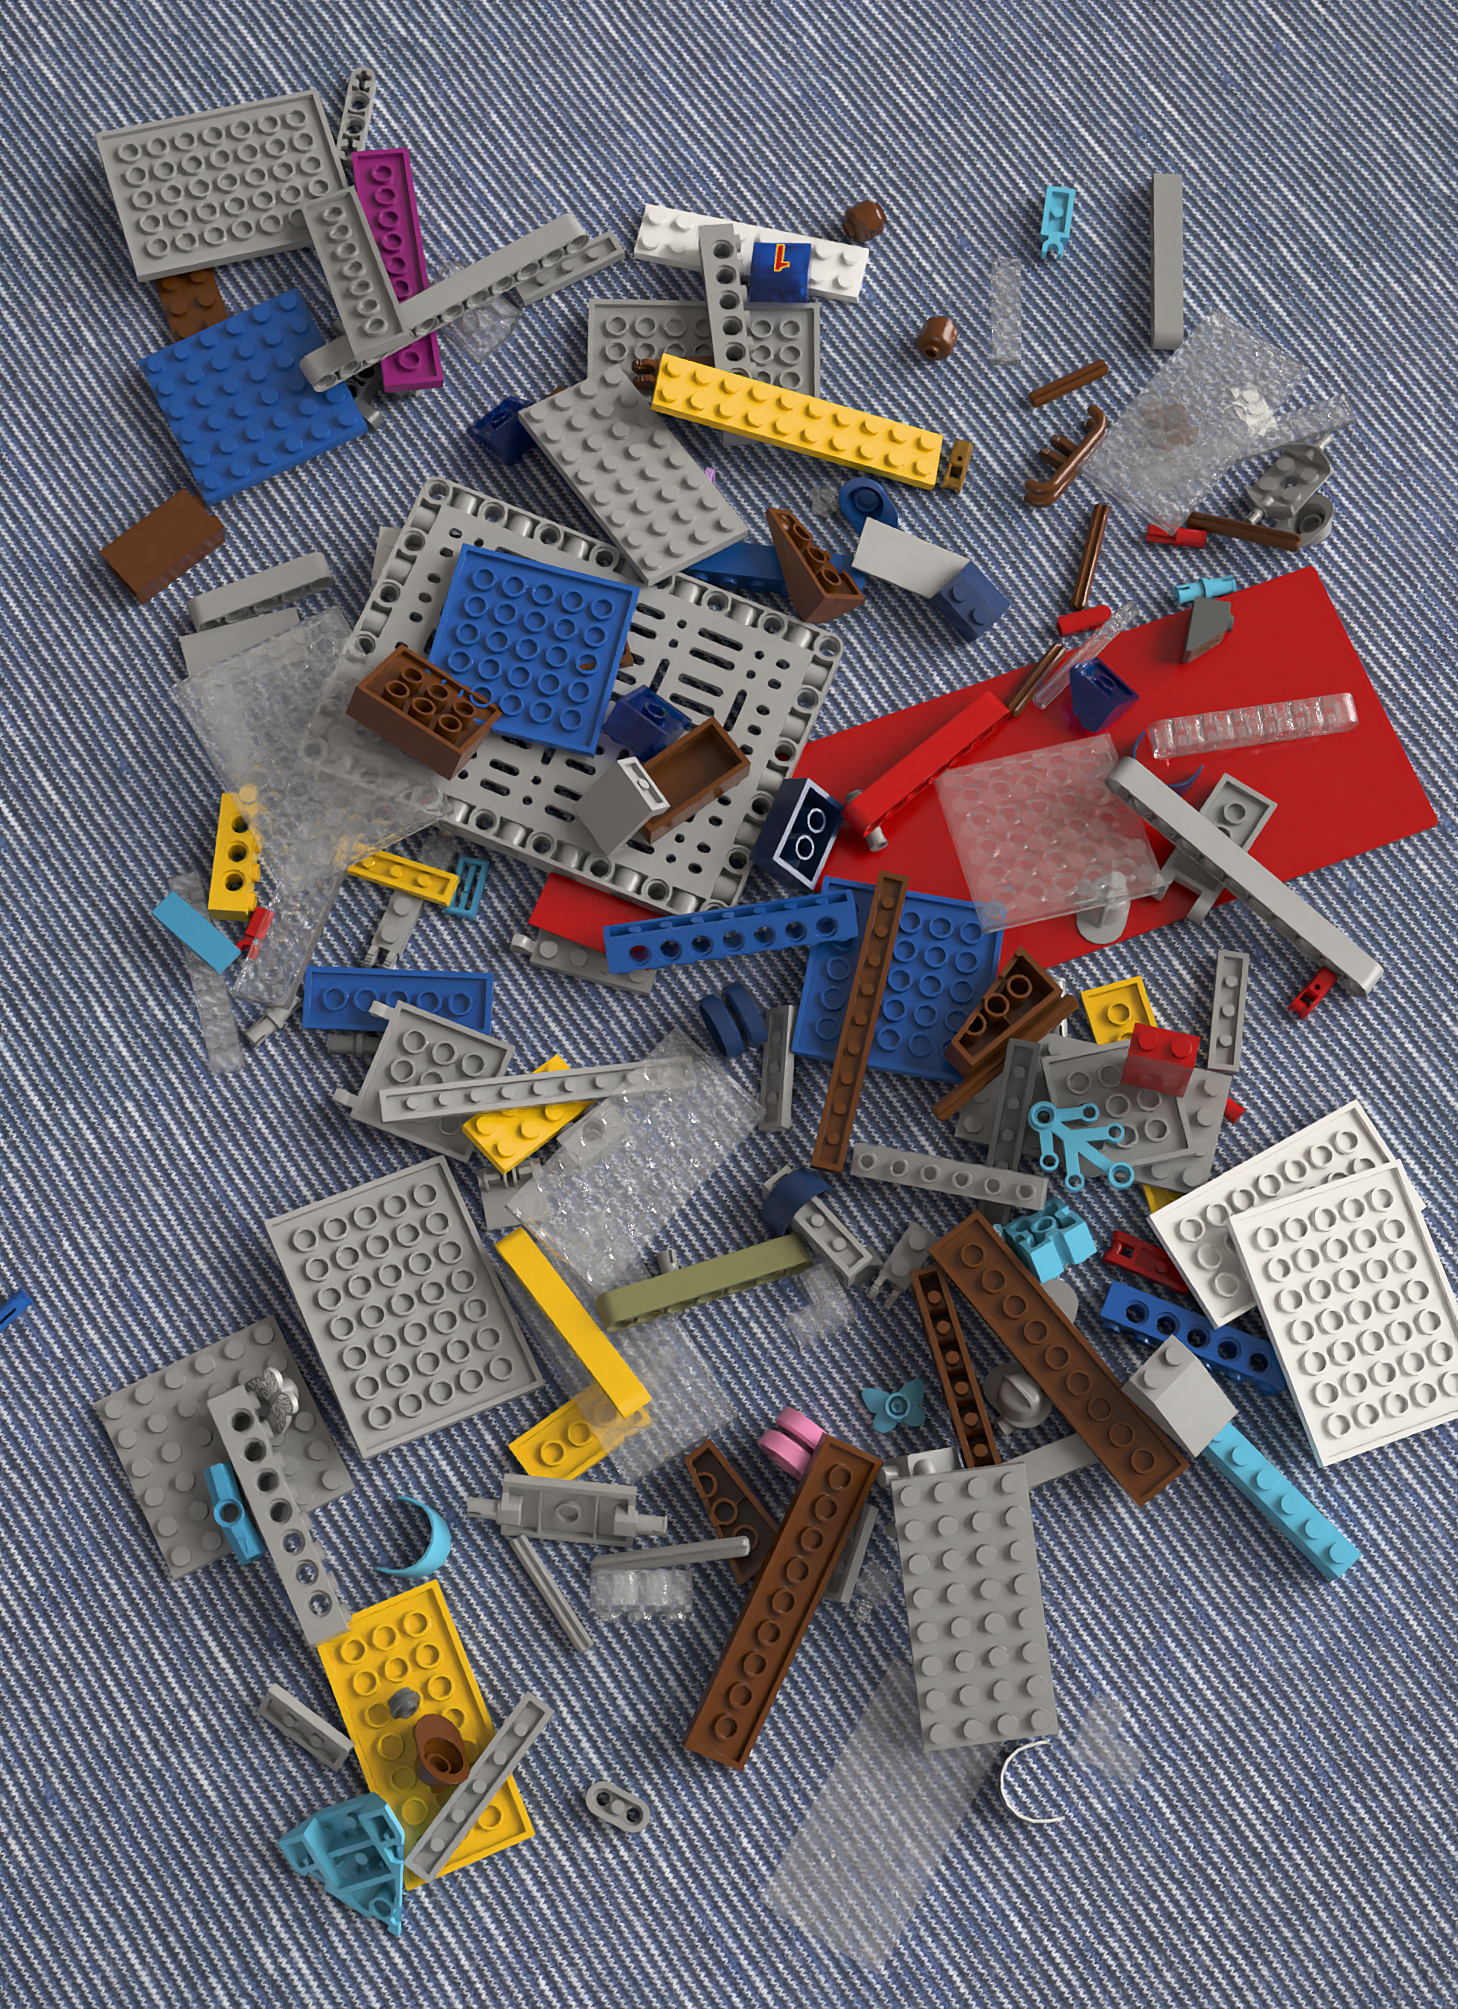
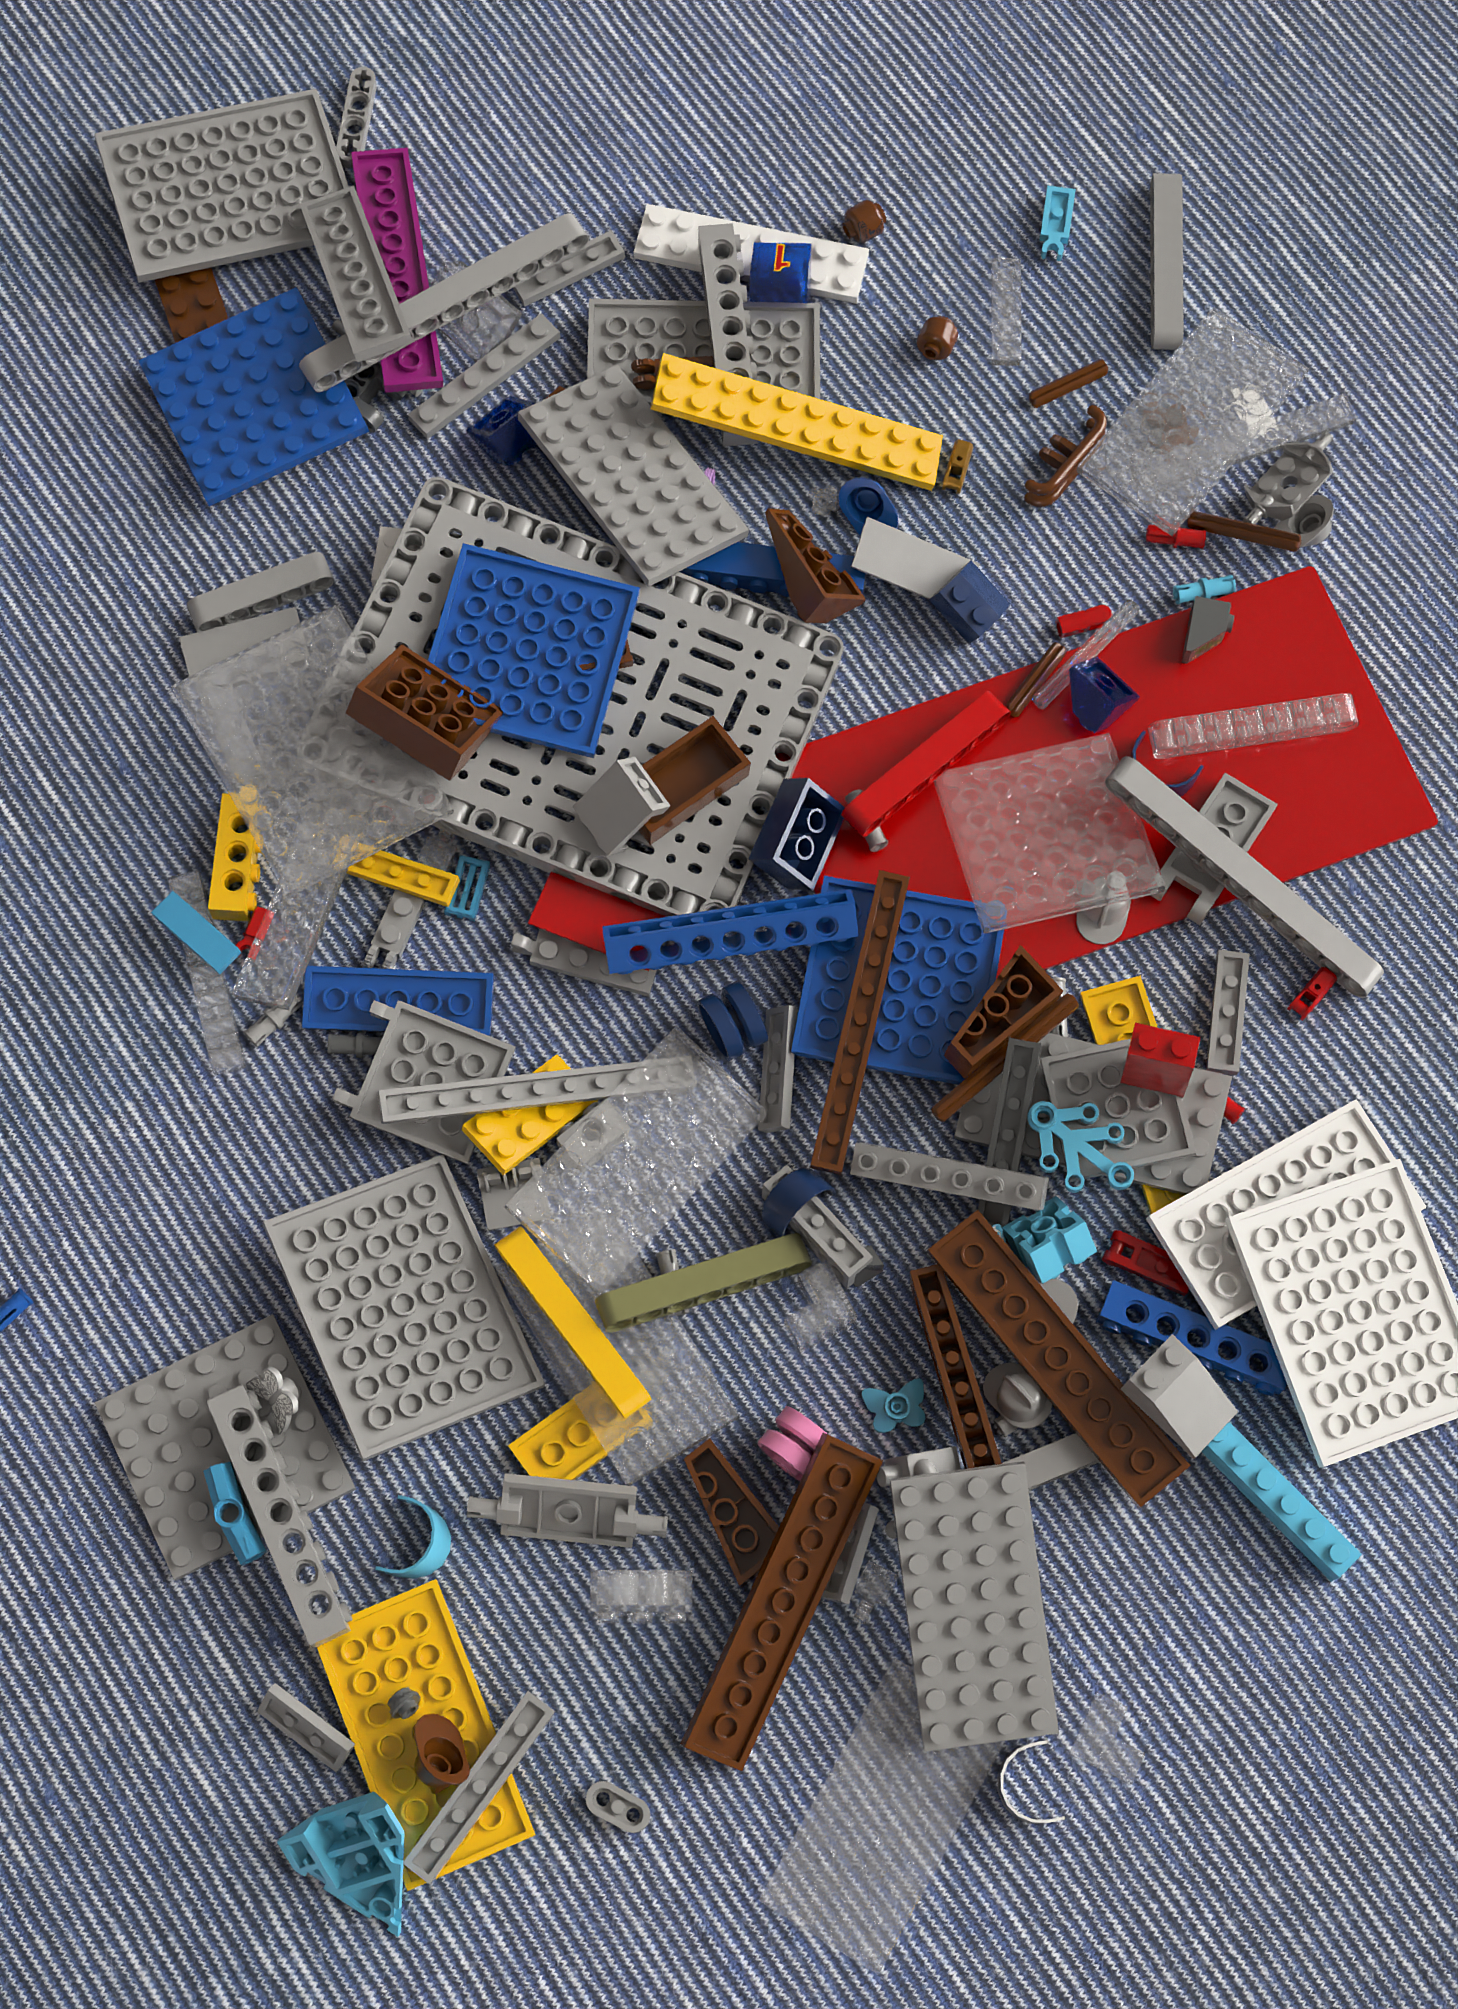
reddish brown brick [99,488,226,605] -> none
light grey axle [510,1534,593,1653] -> none
light grey axle [592,1536,750,1576] -> none
clear blue slope [602,684,692,763] -> none
light grey hinge [866,1221,940,1311] -> none
reddish brown axle [1070,503,1110,611] -> none
none -> light grey plate [408,313,561,439]

